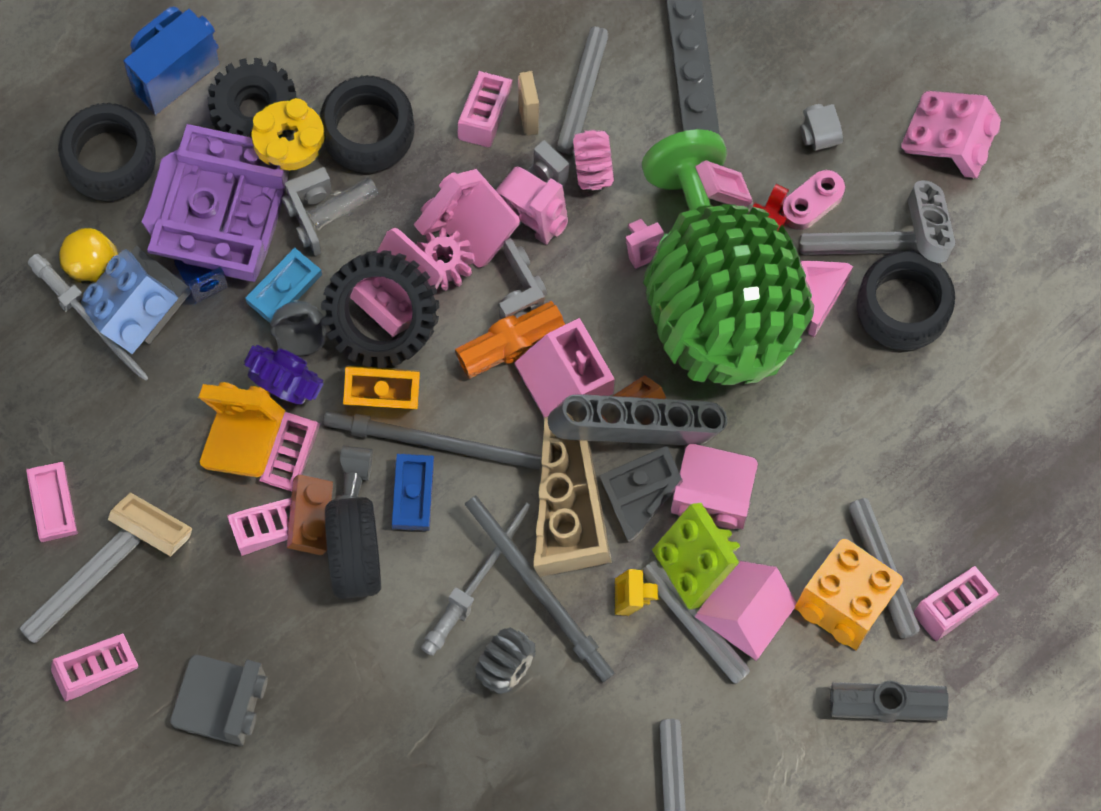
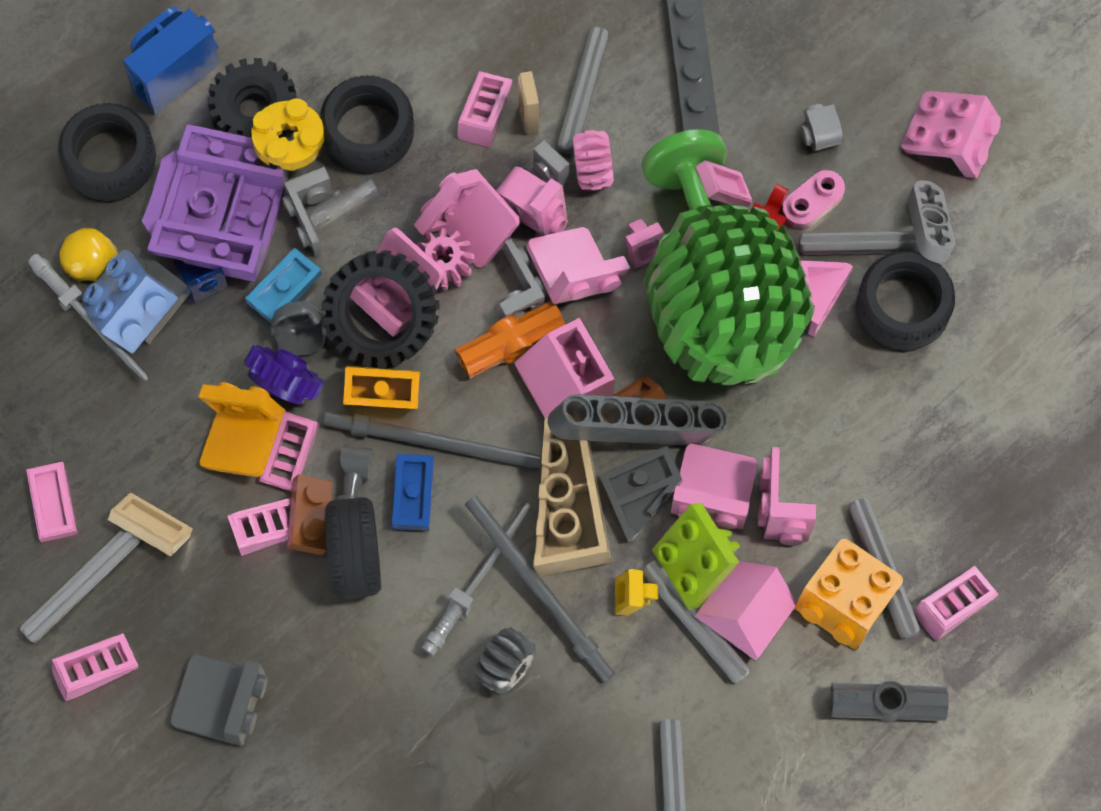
none -> bright pink bracket [526,227,630,304]
none -> bright pink bracket [757,447,816,546]

